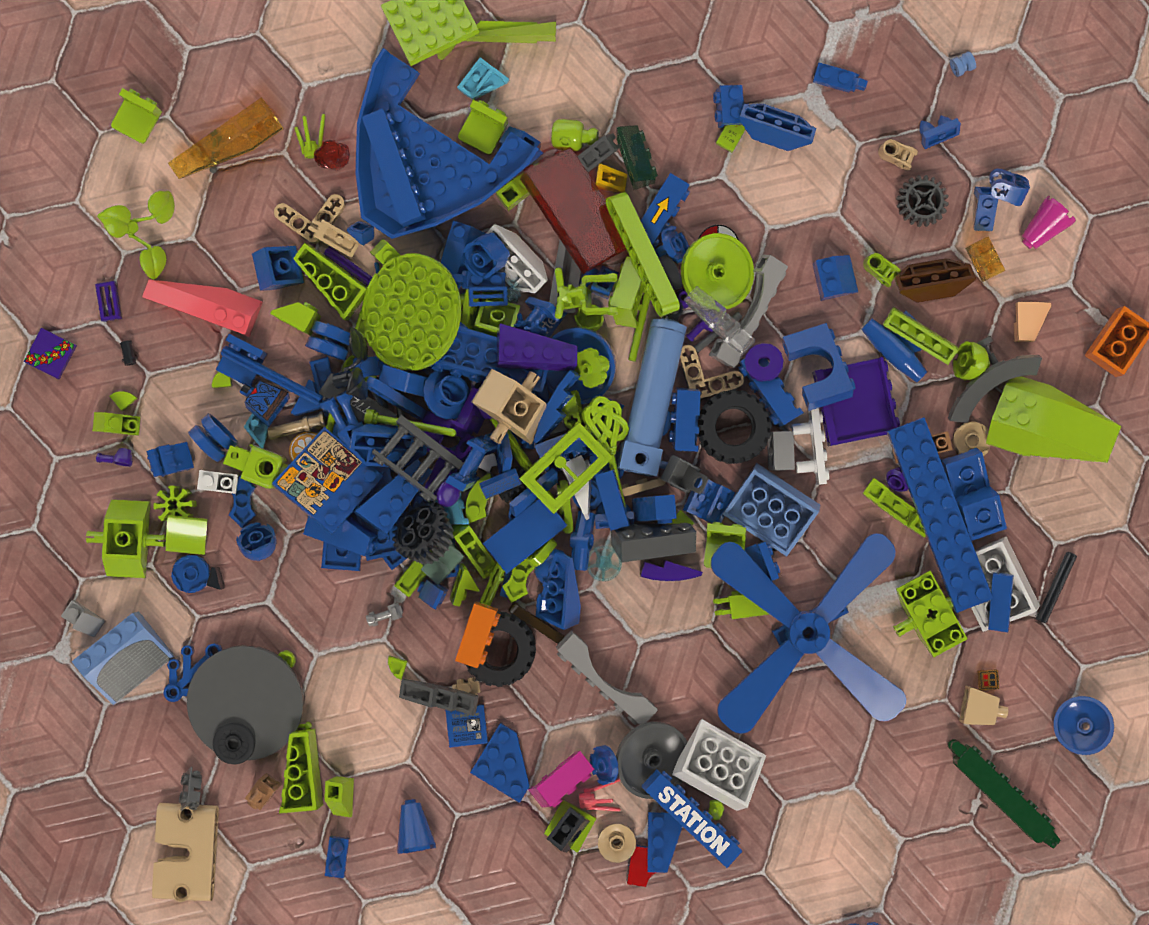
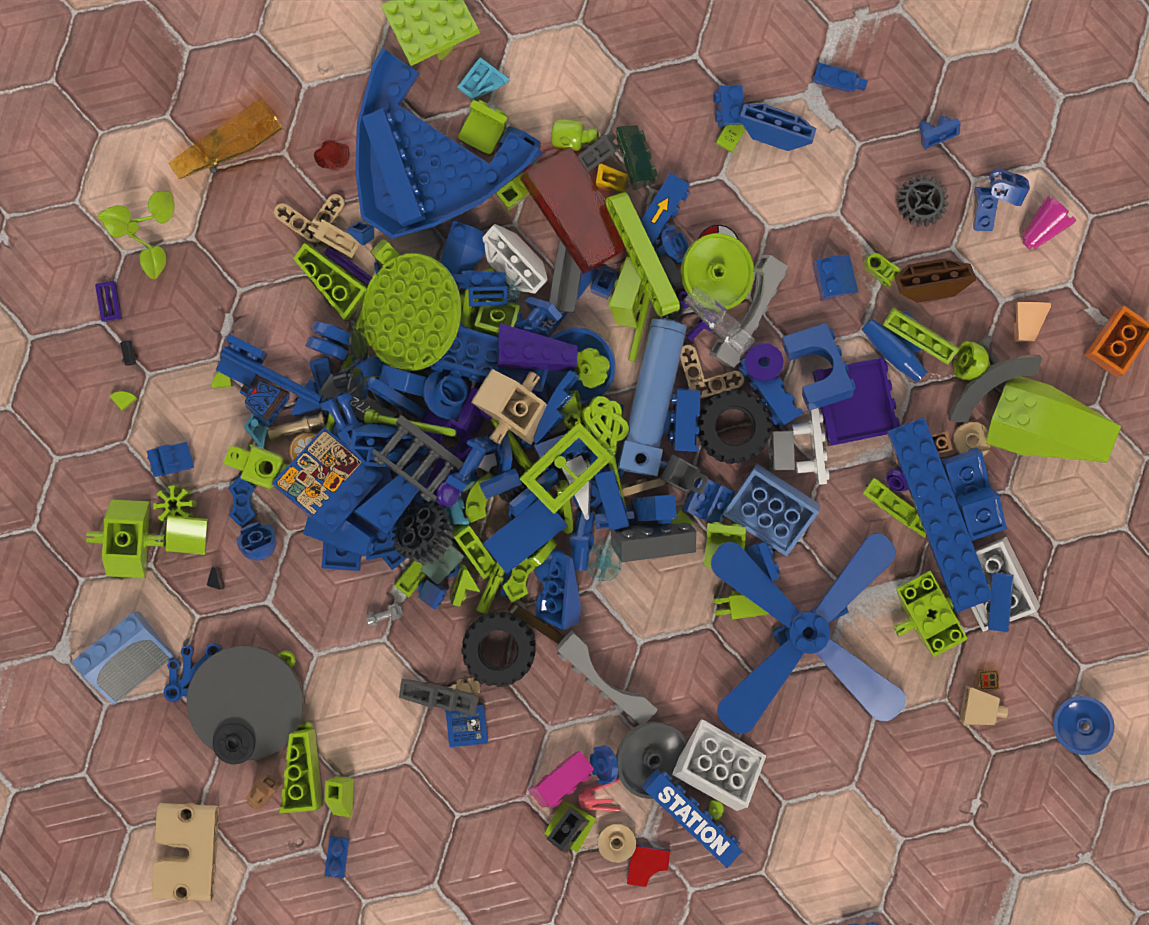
dark purple tile [24,328,77,379] -> none
light grey slope [61,600,105,637] -> none
lime slope [92,412,140,436] -> none
dark purple bar [96,448,133,467] -> none
lime bracket [111,88,162,144] -> none
coral wedge [142,279,263,337] -> none
blue tile [171,555,211,593] -> none
dark grey hinge [179,767,202,811] -> none
blue wheel [188,413,238,462] -> none
white slope [197,470,239,494] -> none
blue slope [252,246,304,291] -> none
lime slope [270,302,322,336] -> none
lime plant [294,114,325,159] -> none
lime tile [388,655,408,680] -> none
blue cone [397,799,436,854] -> none
orange brick [455,601,501,668] -> none
blue brick [463,232,510,278] -> none
lime wedge [464,21,556,43] -> none
blue plate [470,722,530,803] -> none
lime piece [555,267,618,319] -> none
lime hair [574,304,604,332] -> none
dark purple slope [640,560,703,581] -> none
blue wing [647,812,683,873] -> none
dark grey piece [694,312,742,353] -> none
tan piece [878,139,918,170] -> none
dark green hinge [947,739,1061,849] -> none
medium blue wheel [950,51,976,77] -> none
clear yellow brick [965,236,1006,282] -> none
black axle [1036,552,1077,623] -> none

